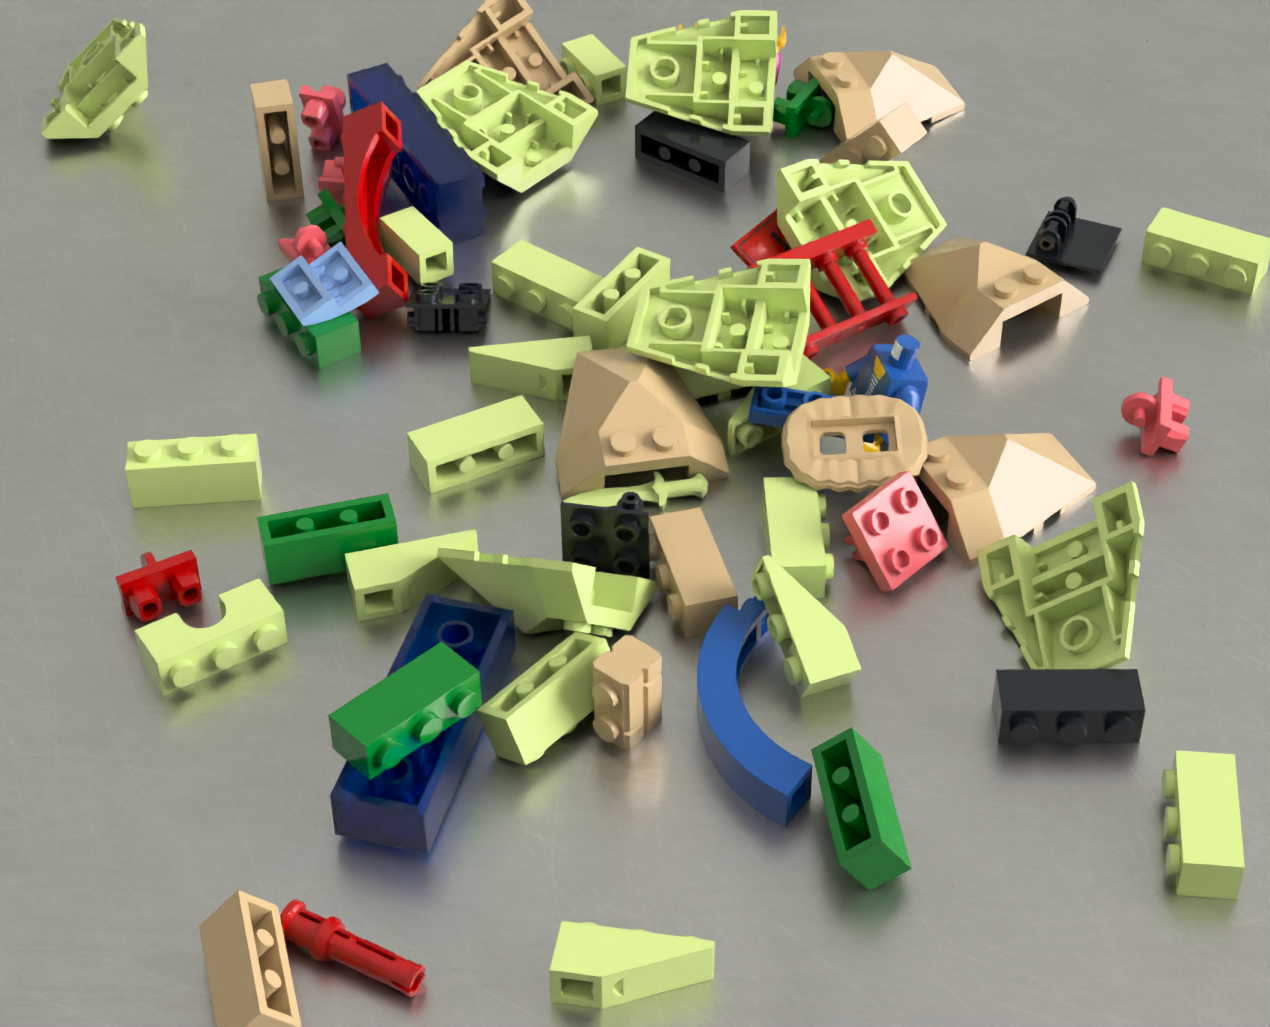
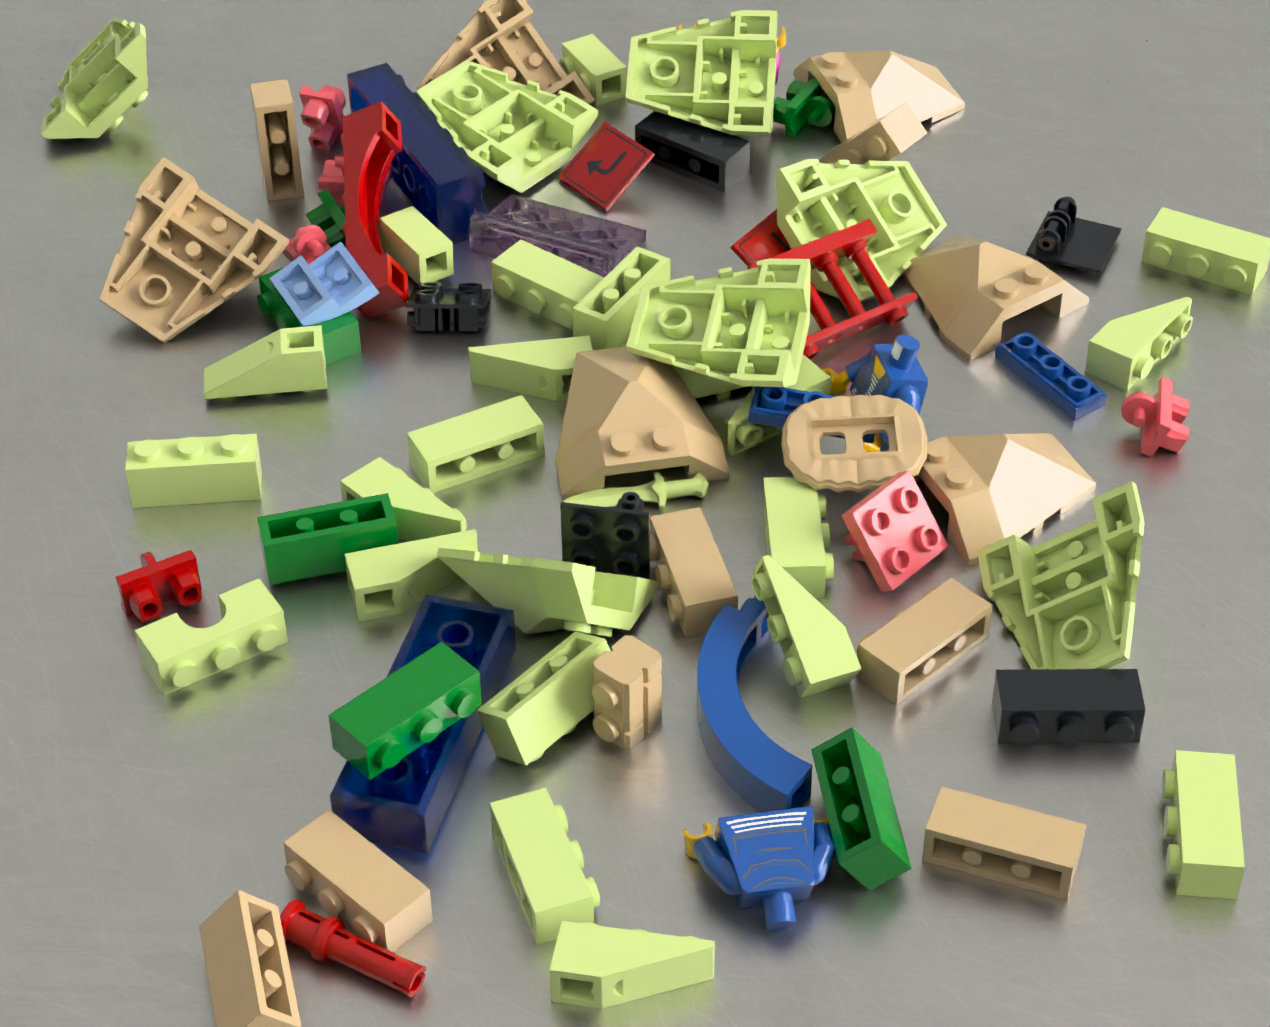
none -> tan wedge [99,157,290,344]
none -> yellowish green slope [204,325,327,399]
none -> tan brick [283,809,433,952]
none -> yellowish green slope [340,457,467,541]
none -> clear purple fence [469,194,647,278]
none -> yellowish green brick [490,788,600,945]
none -> red piece [558,121,655,212]
none -> blue torso [683,806,836,931]
none -> tan brick [856,577,992,705]
none -> tan brick [922,786,1086,900]
none -> blue tile [995,332,1107,421]
none -> yellowish green slope [1085,297,1193,391]

